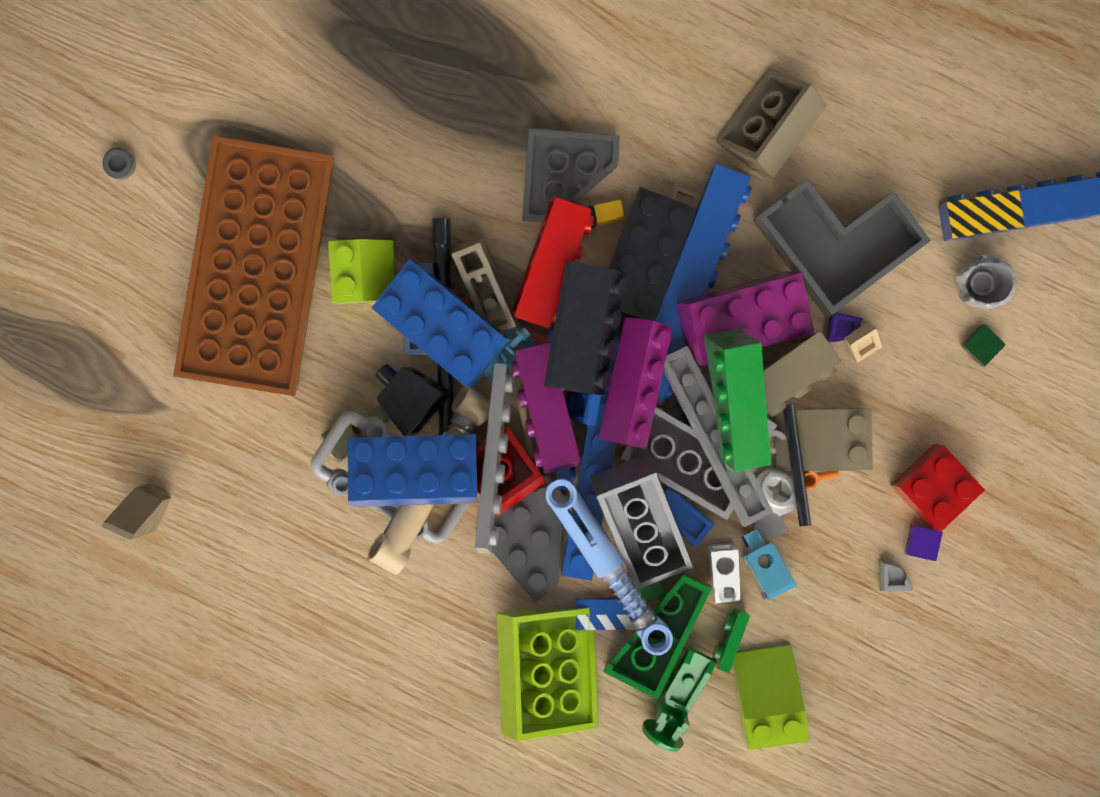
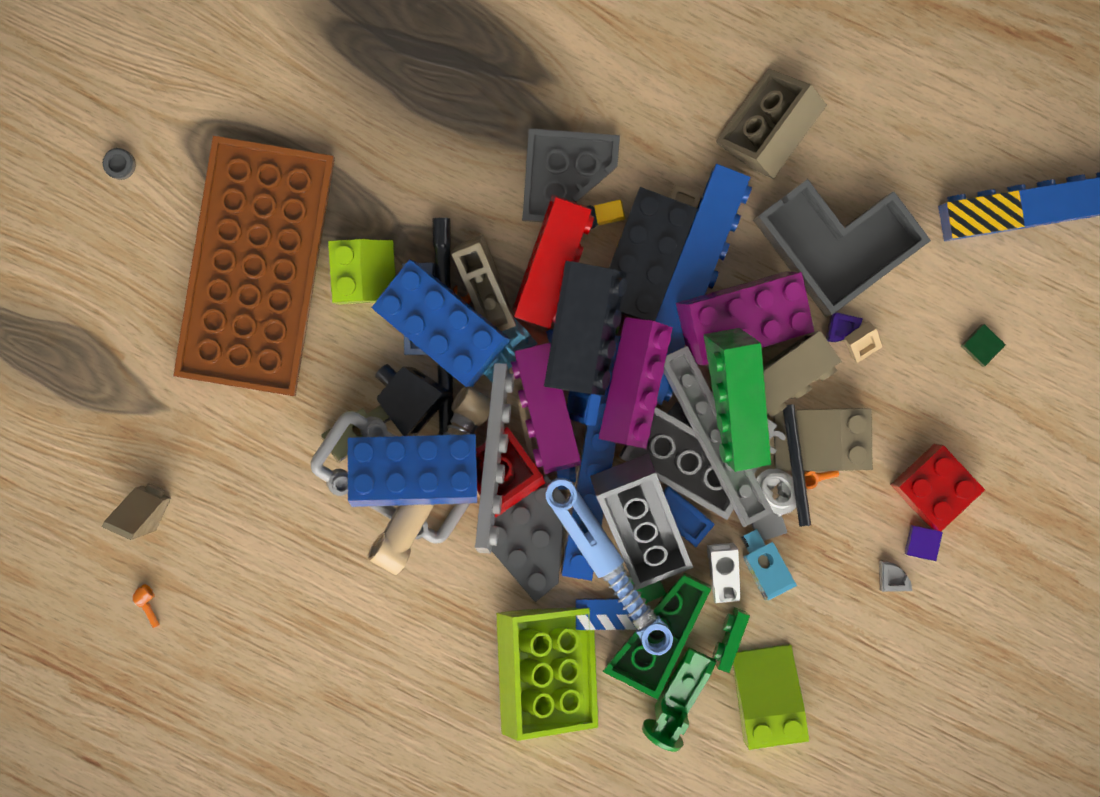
light grey hair [956,255,1017,310] -> none
none -> orange hand [133,584,160,628]

